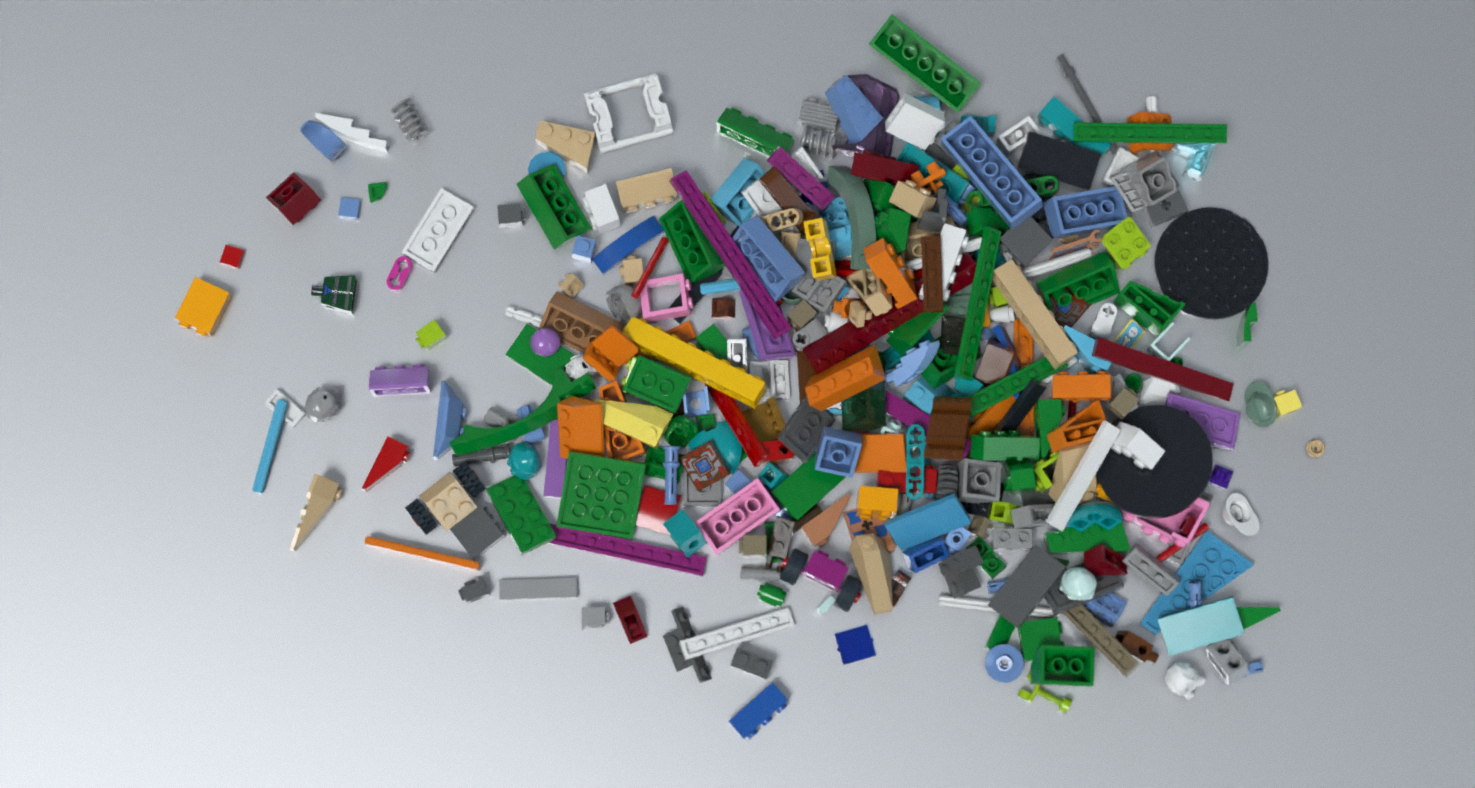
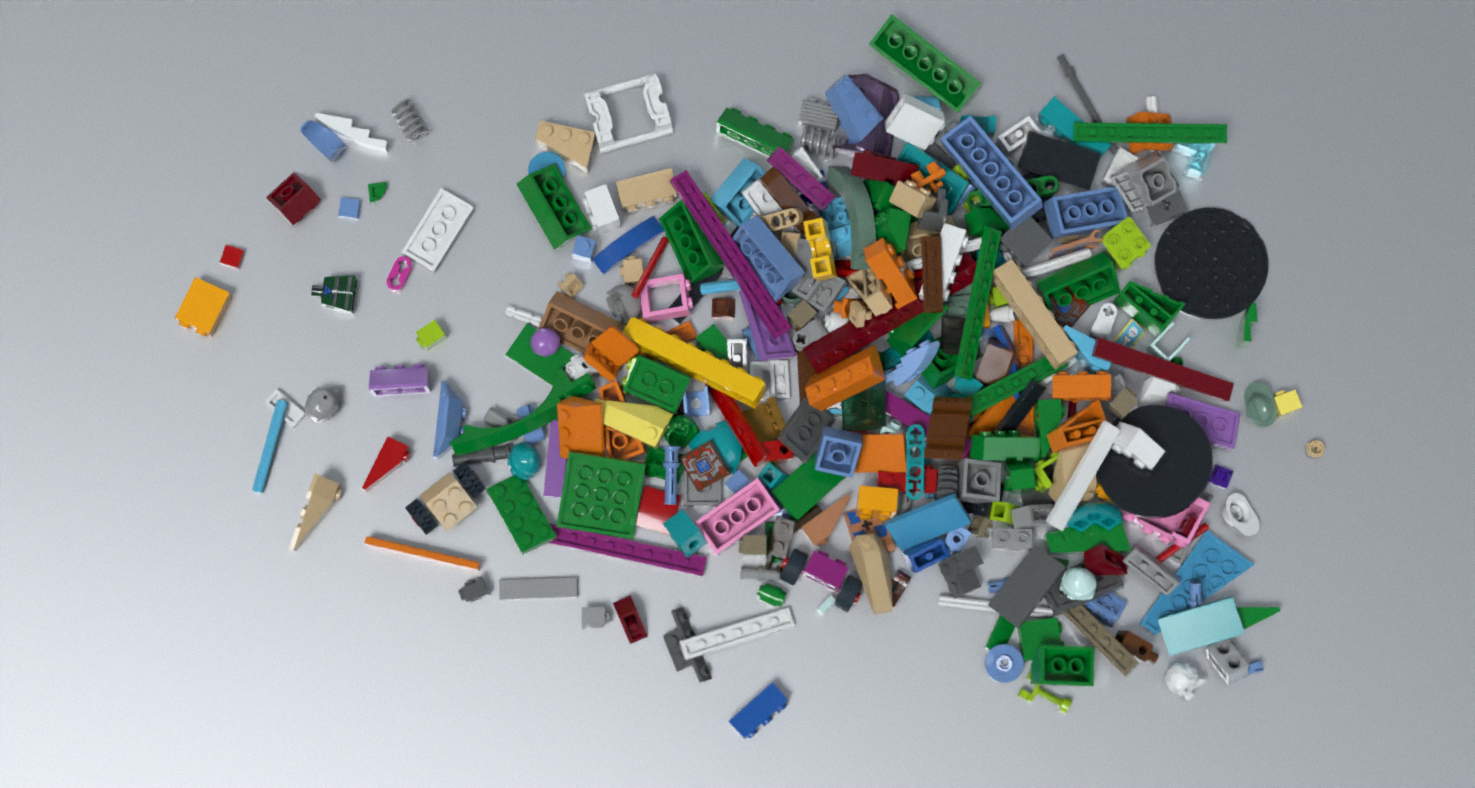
dark grey piece [450,505,505,561] -> none
dark grey brick [497,203,526,228] -> none
green tile [696,414,716,433] -> none
dark grey brick [730,647,774,681] -> none
clear blue piece [834,625,876,665] -> none
medium blue axle [945,194,967,226] -> none
green slope [965,537,1006,580] -> none
green tile [1124,374,1143,394] -> none

